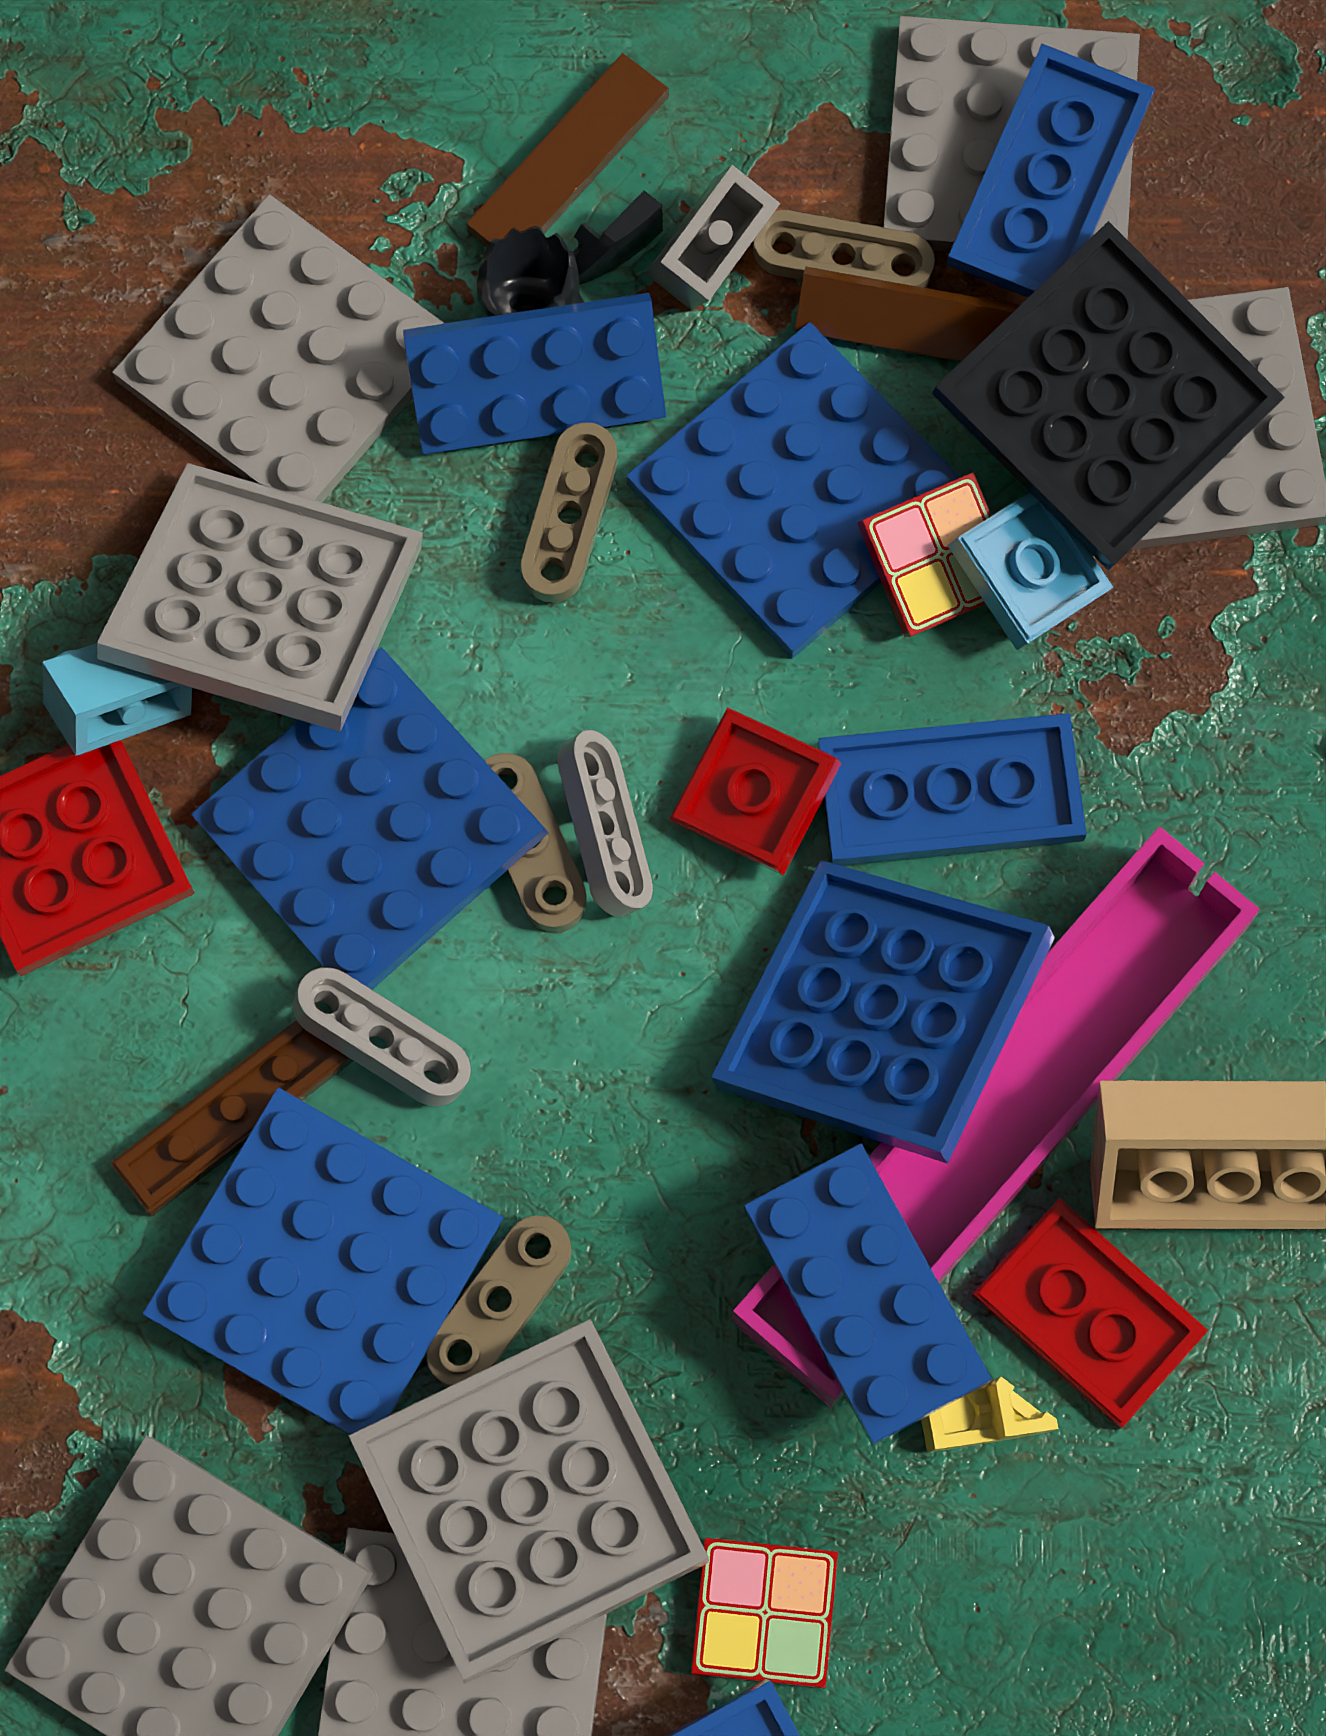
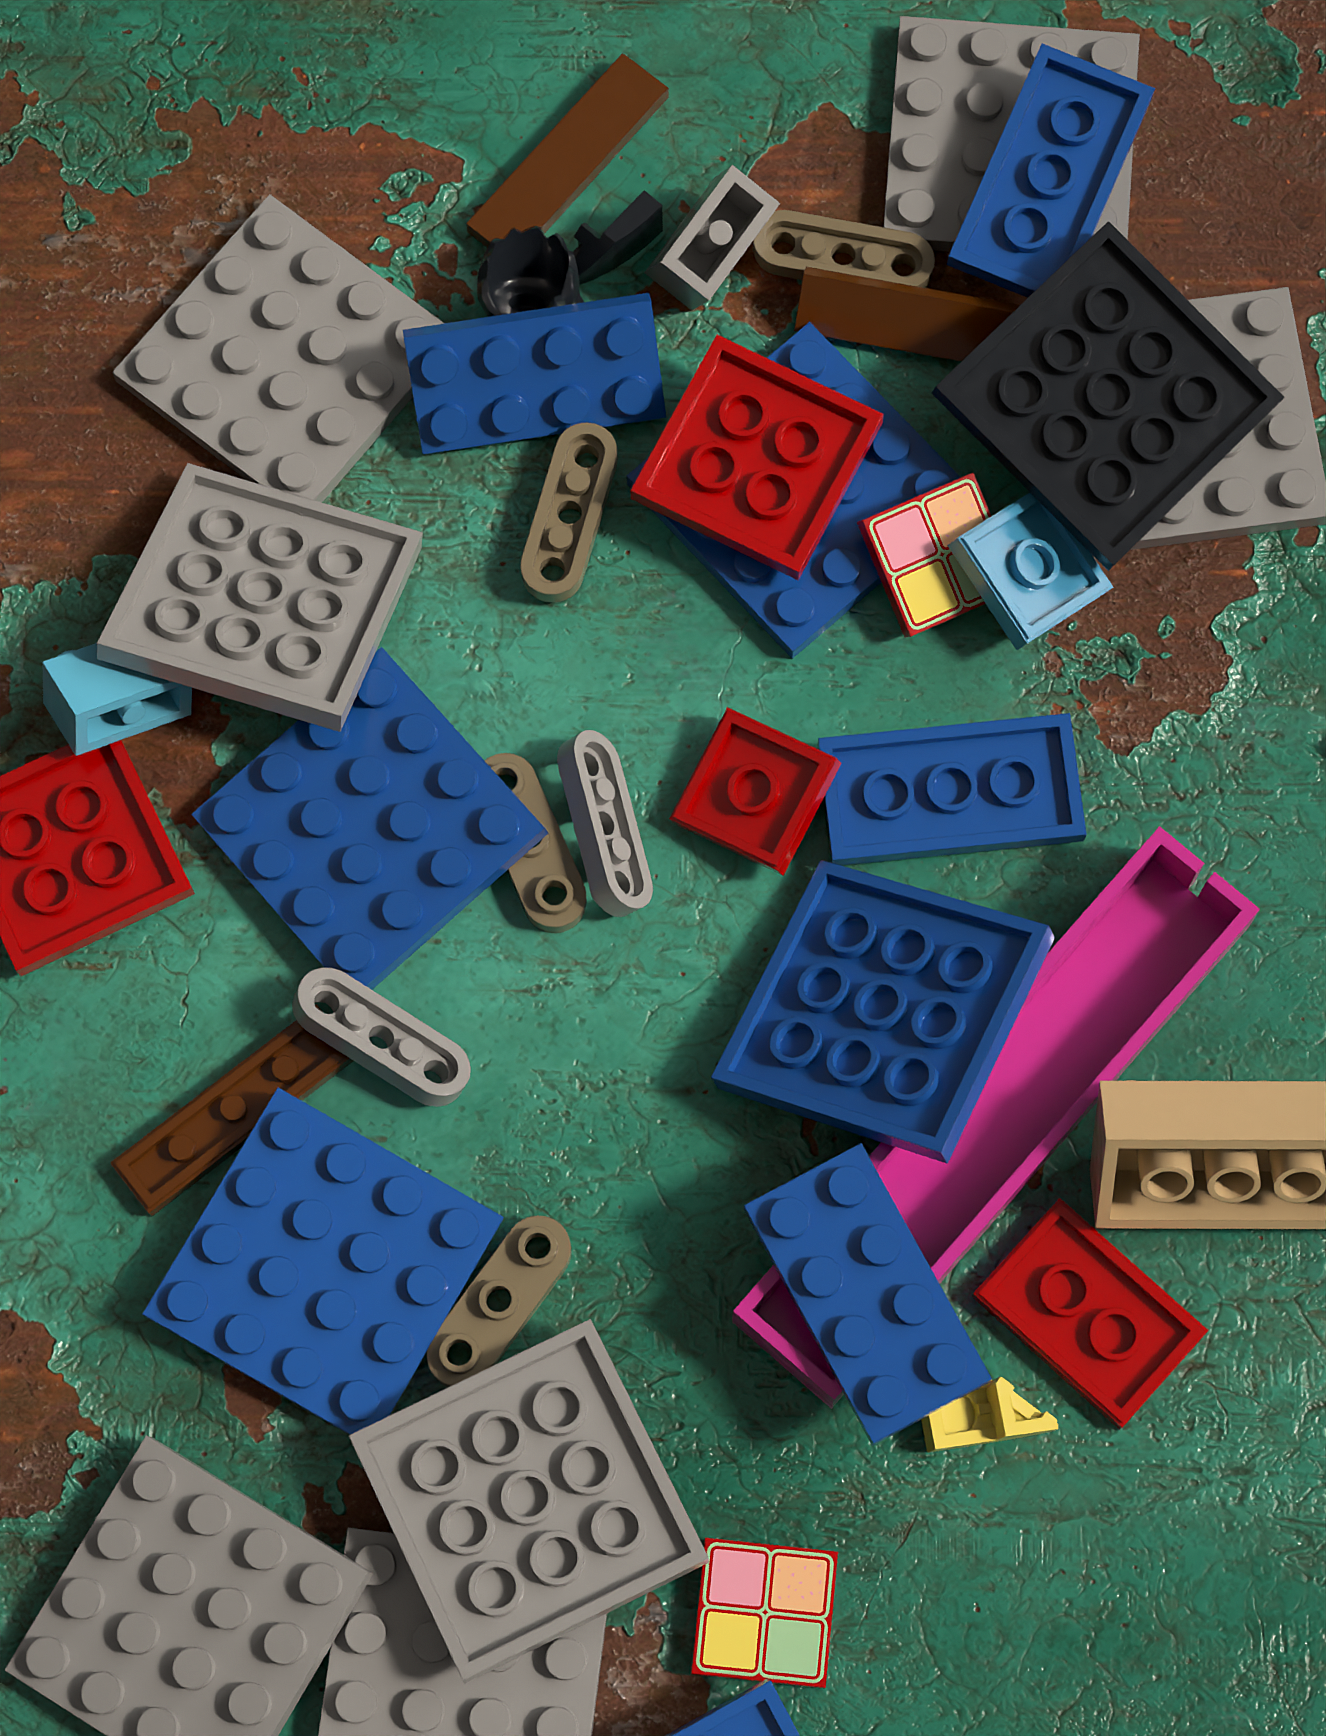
none -> red plate [630,334,884,580]

